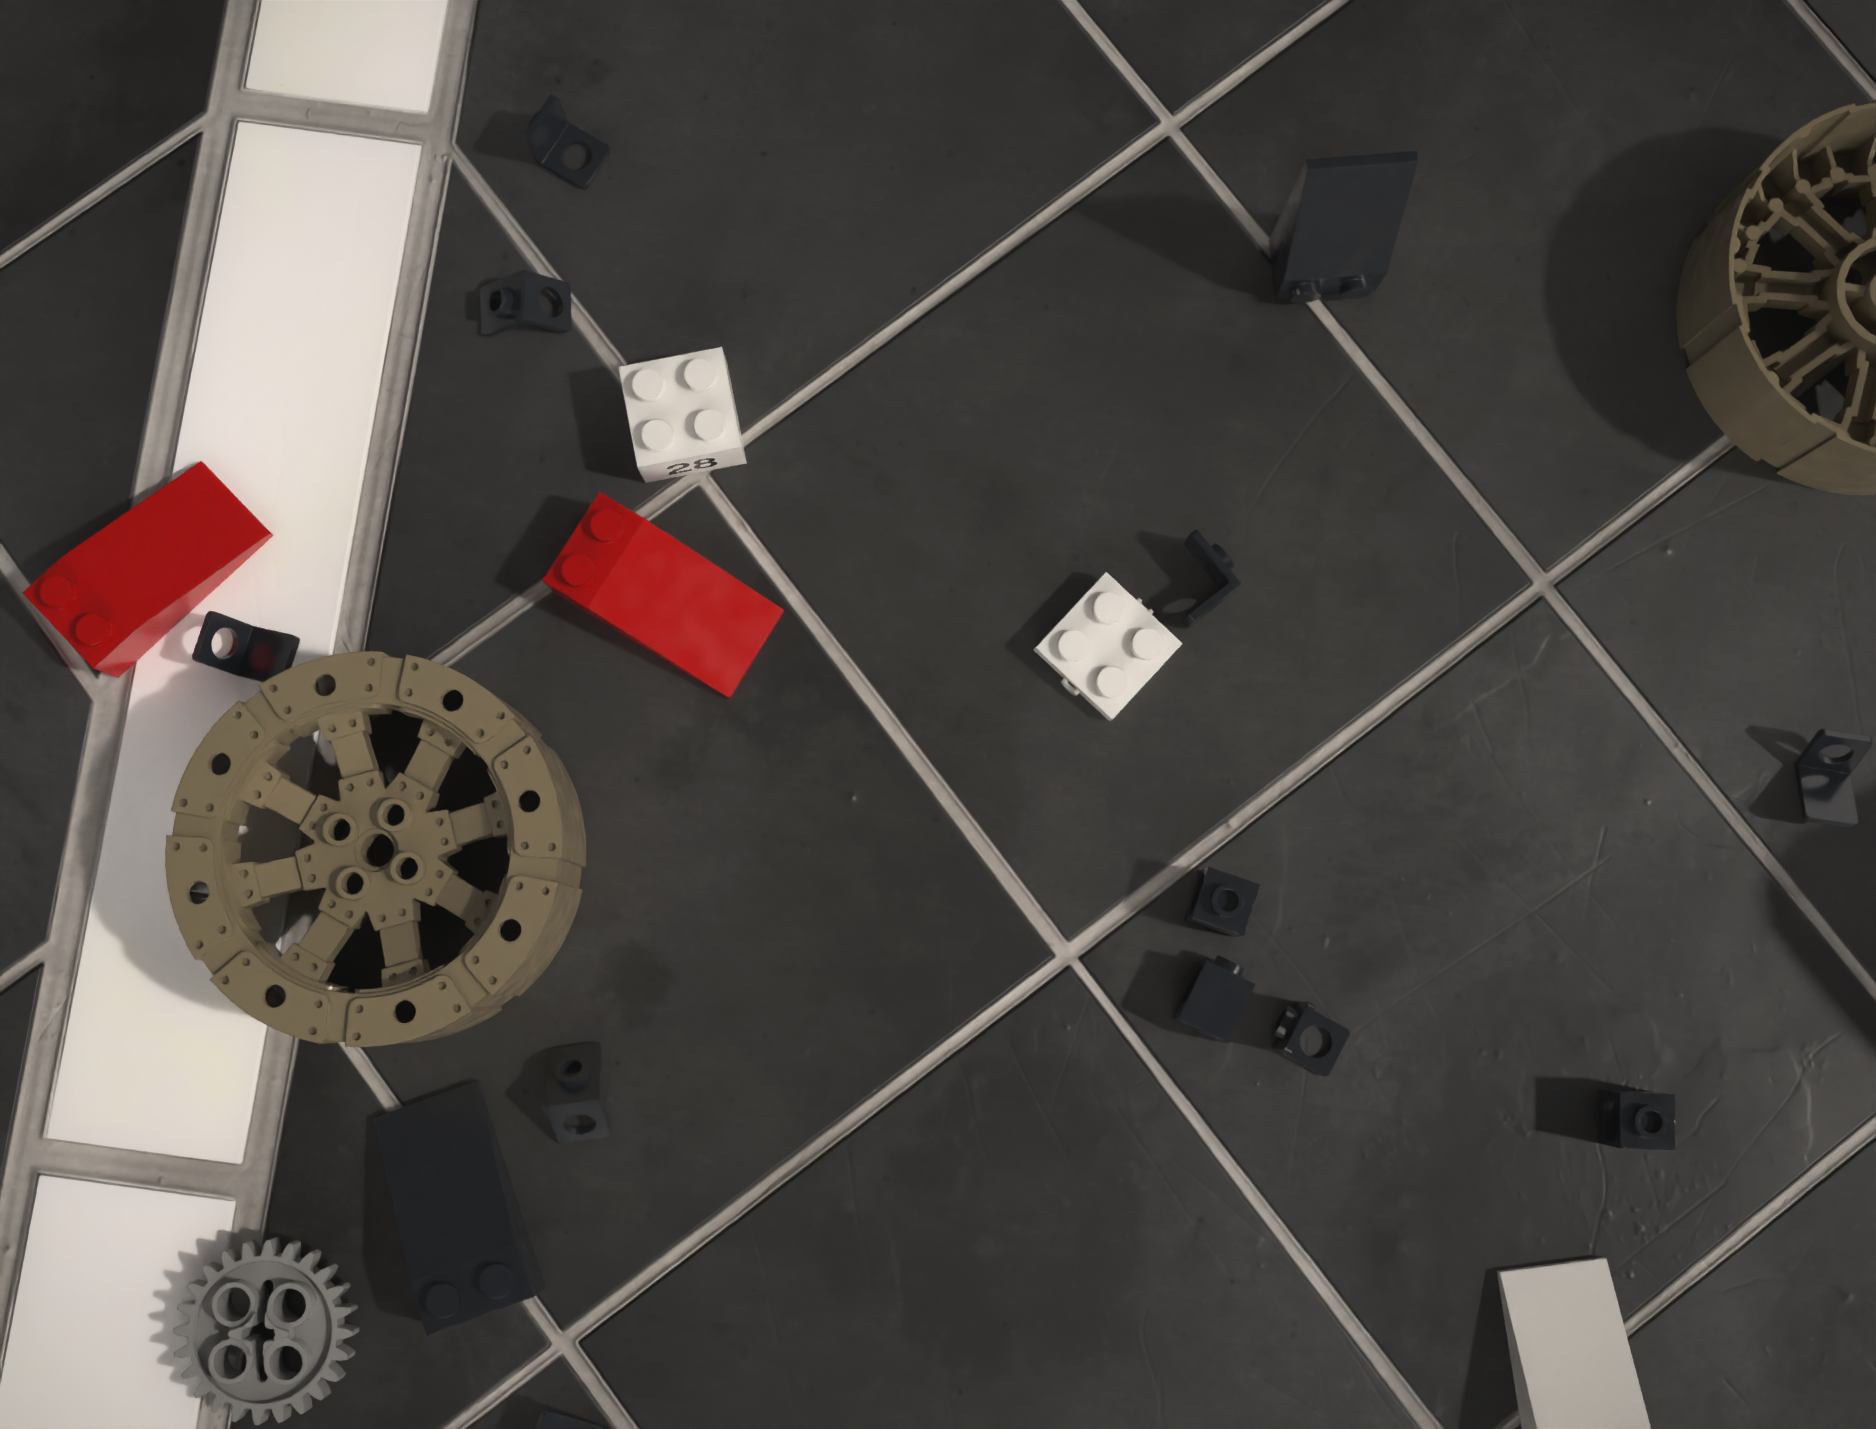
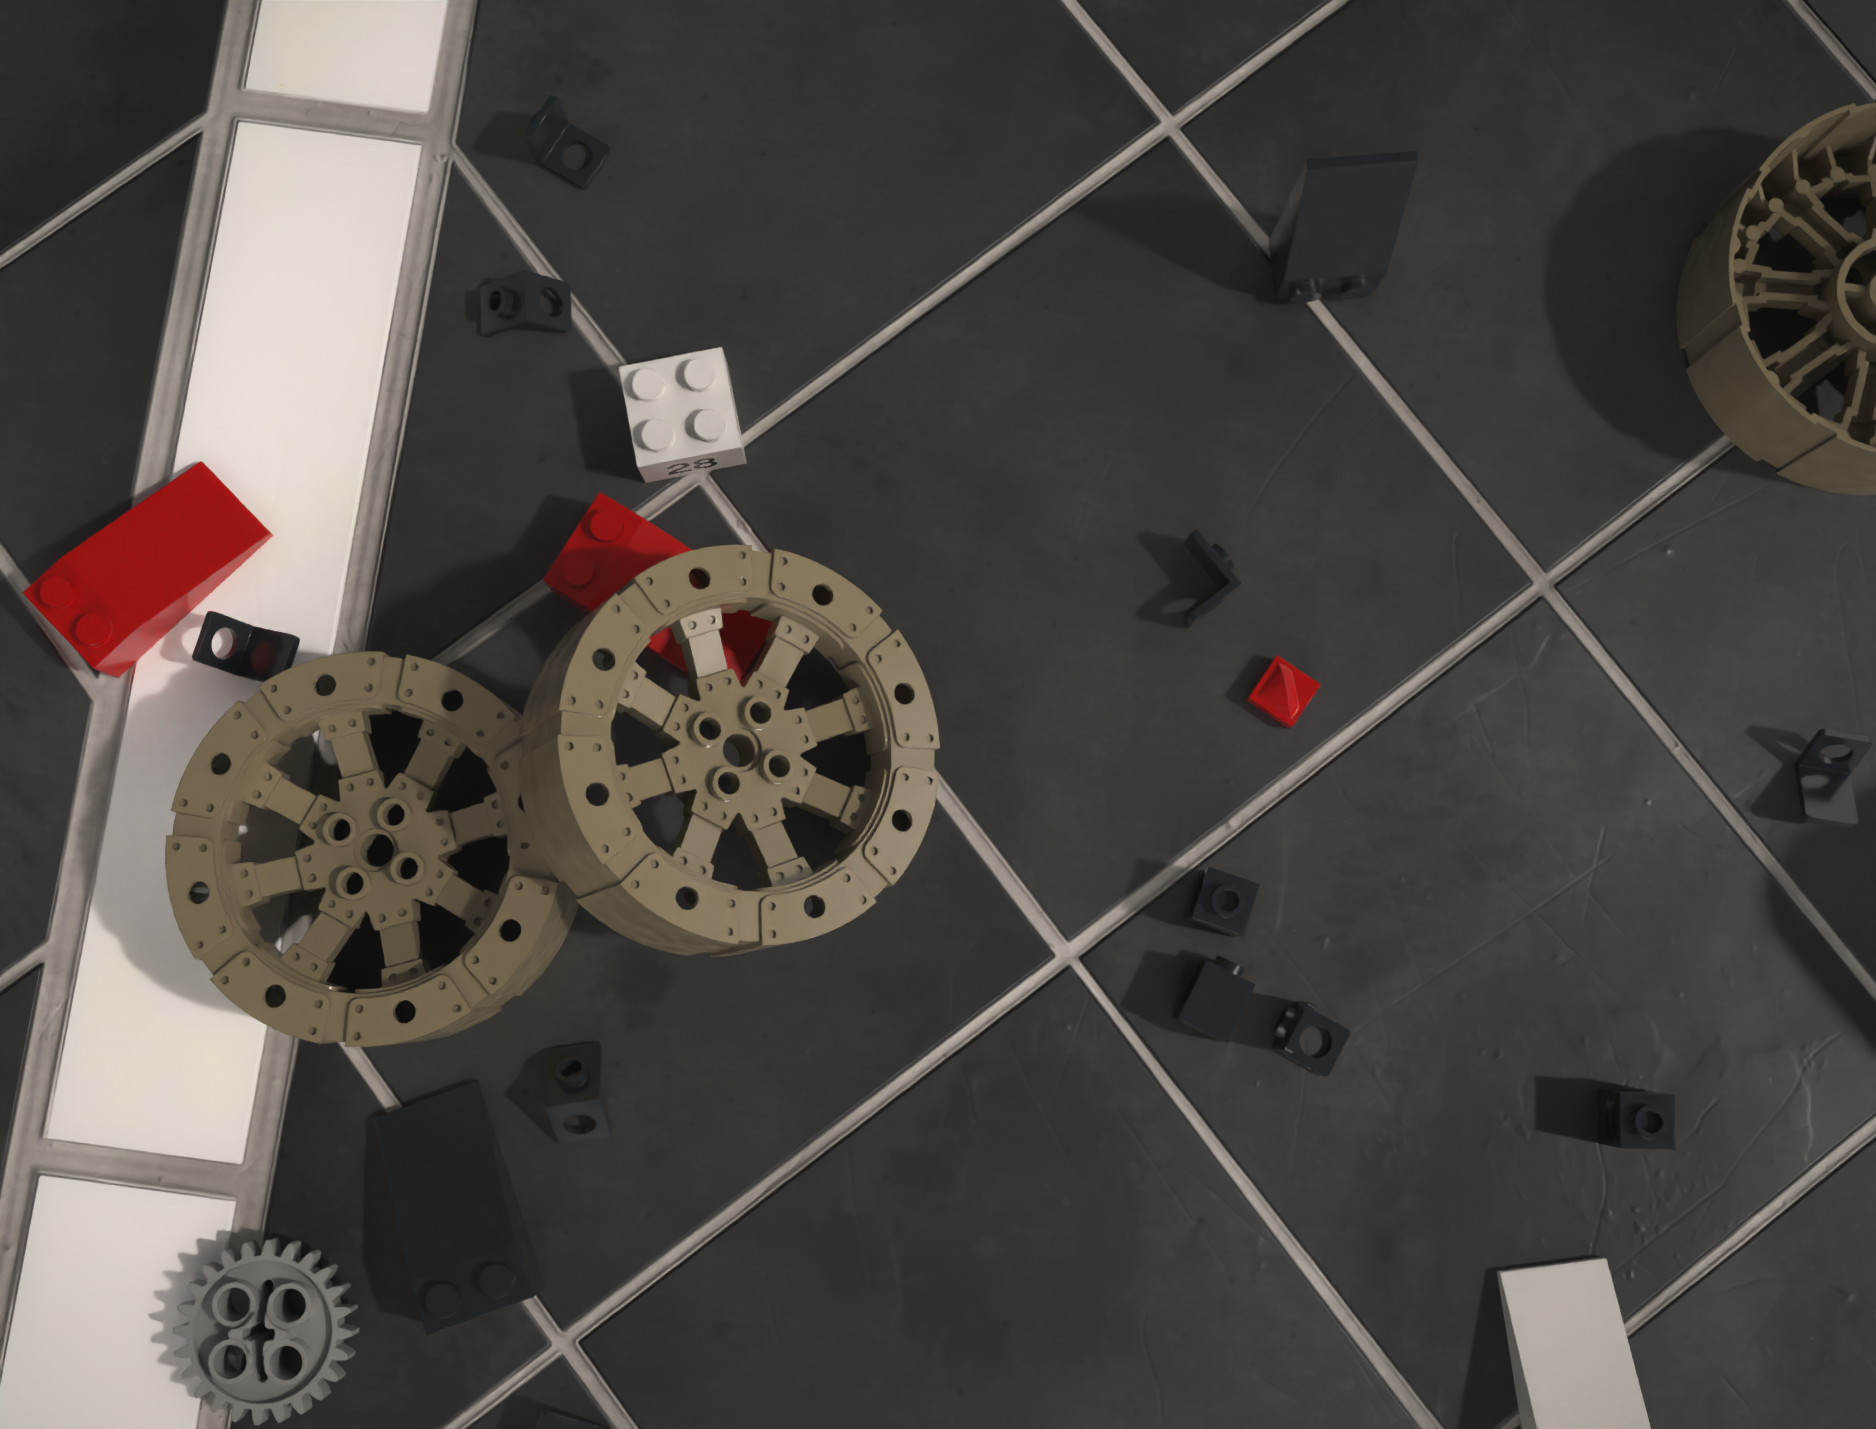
white plate [1033,572,1183,721] -> none
none -> dark tan wheel [518,545,940,957]
none -> red tile [1246,655,1321,729]

